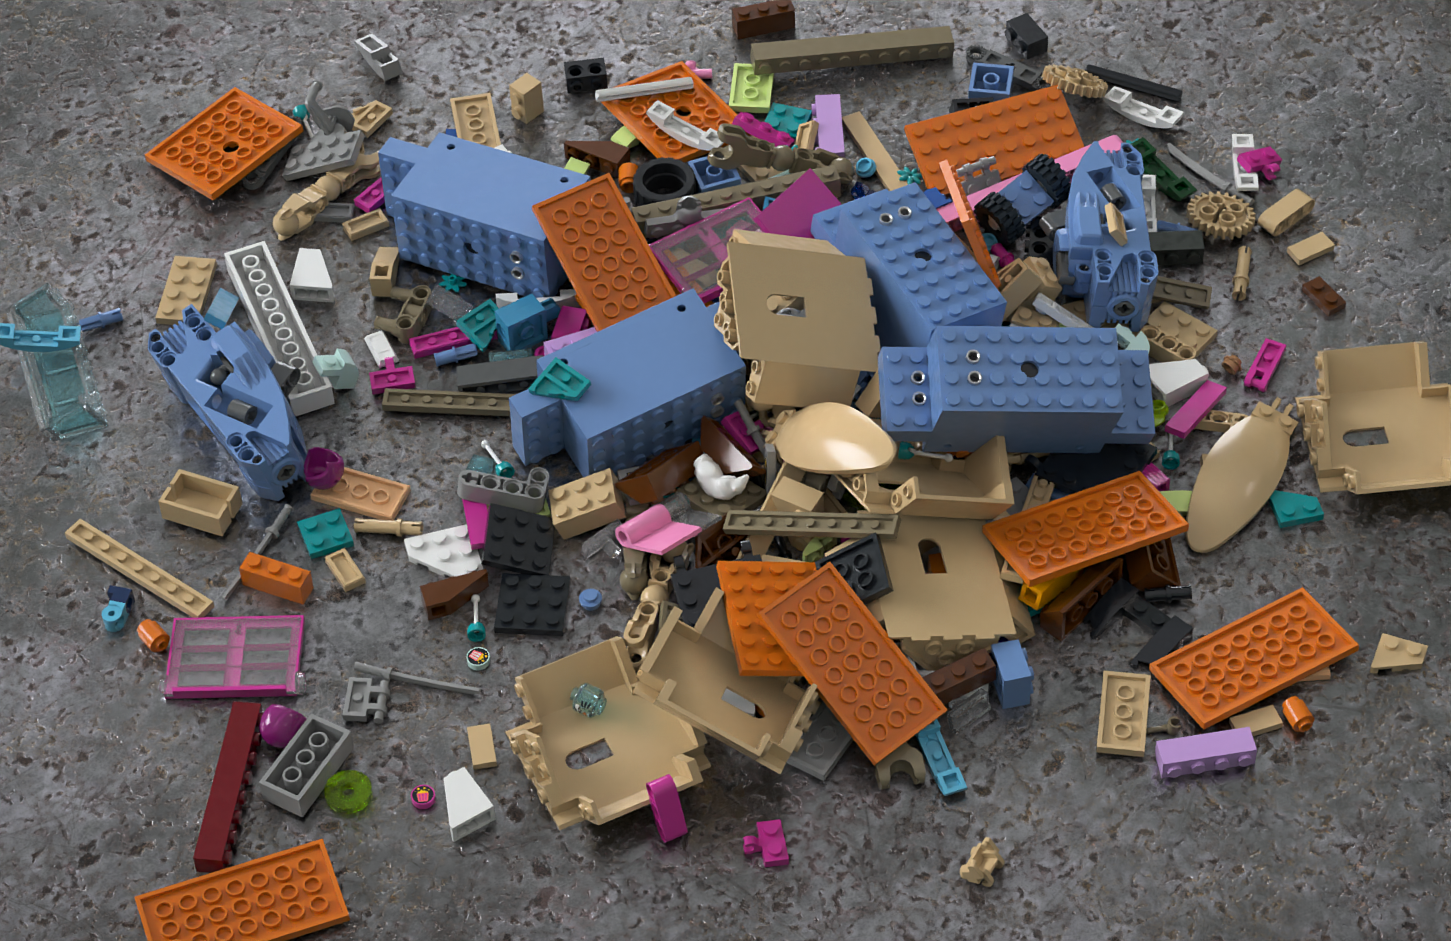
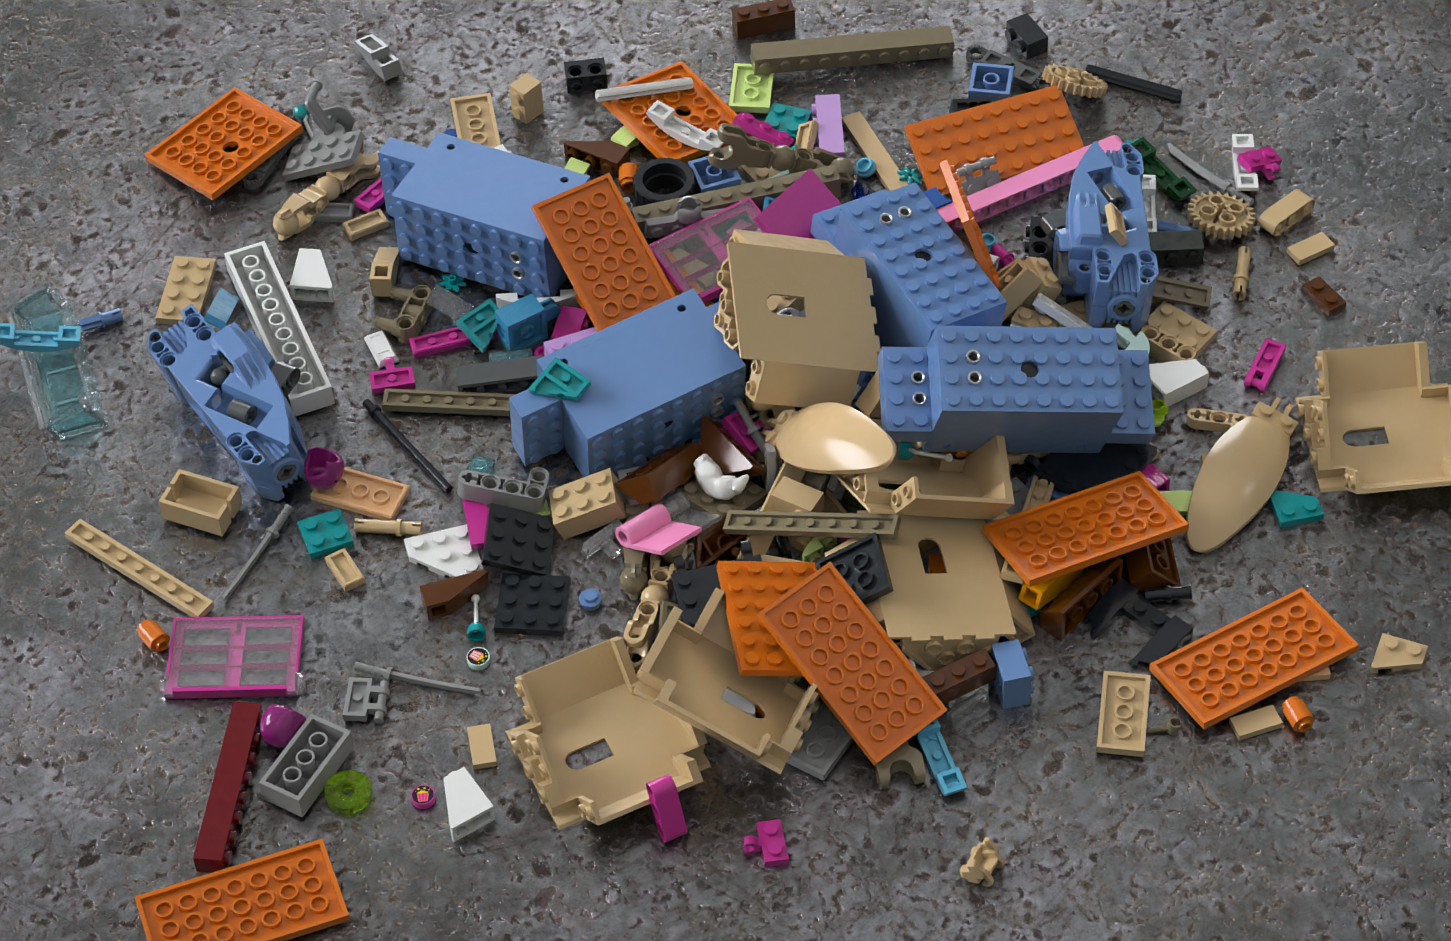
leg [102,585,135,632] -> none
orange brick [239,552,314,605] -> none
light aqua brick [313,348,359,389] -> none
tan wing [352,100,393,138] -> none
medium blue axle [433,344,478,367] -> none
teal hinge [481,440,515,478] -> none
clear light blue head [570,683,607,718] -> none
bright pink arm [685,60,712,79] -> none
black plate [974,153,1071,247] -> none
white slope [1103,86,1184,128] -> none
lavender brick [1155,727,1257,778] -> none
teal hinge [1162,433,1180,470] -> none
dark pink tile [1165,380,1227,439] -> none
medium nougat plate [1221,355,1242,375] -> none
none -> black bar [362,399,453,493]

